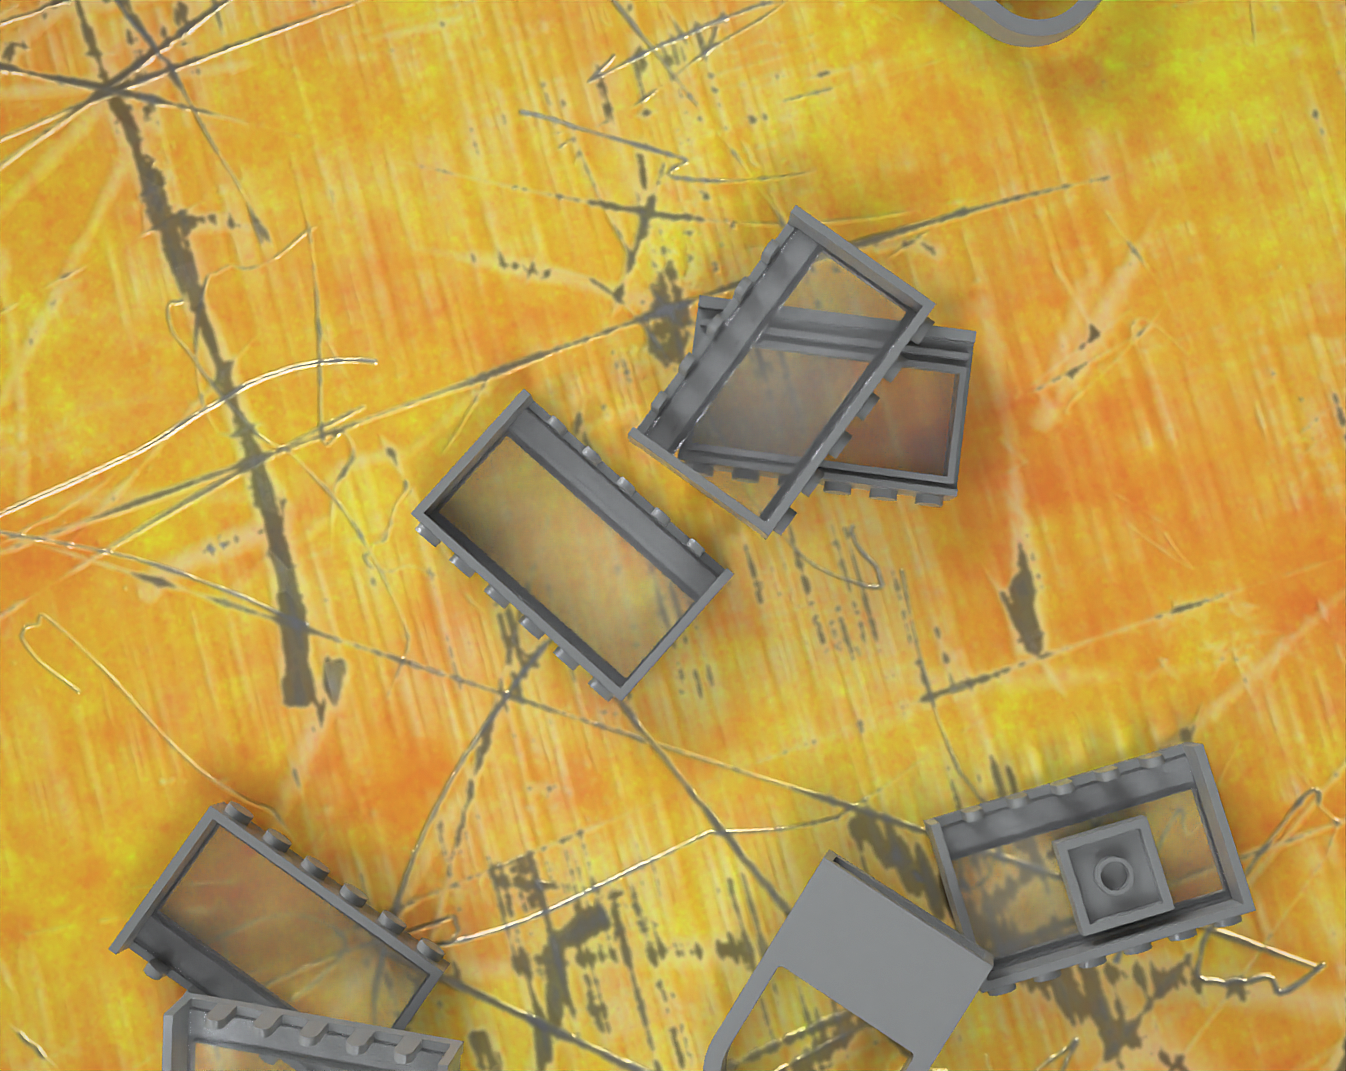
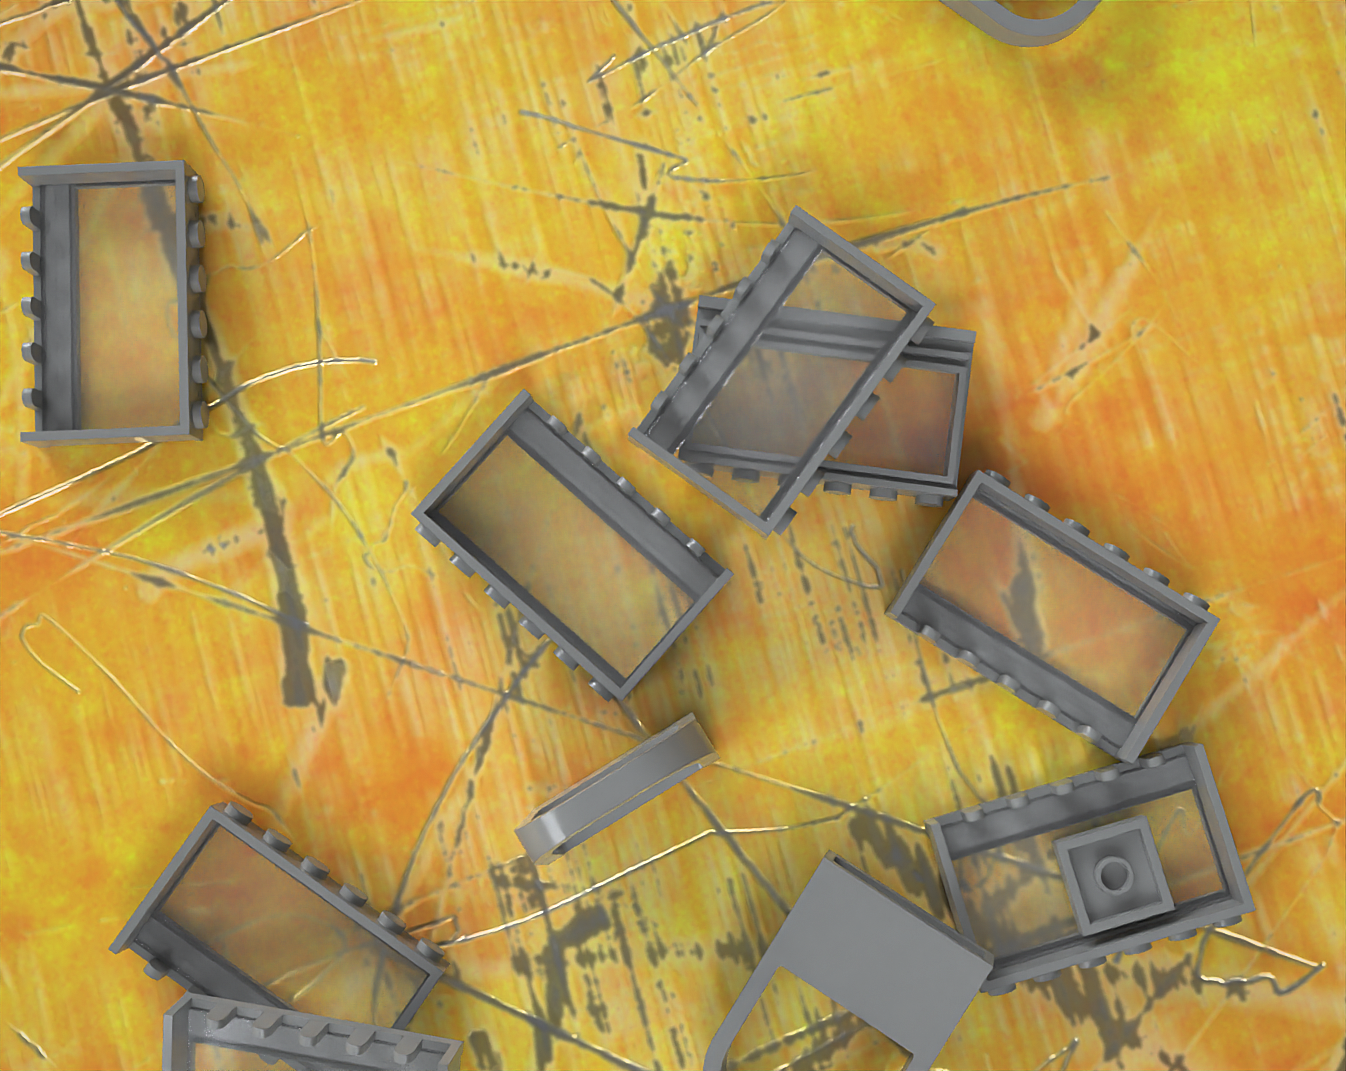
none -> clear window [18,160,209,448]
none -> light grey window [514,712,720,865]
none -> clear window [884,469,1220,764]

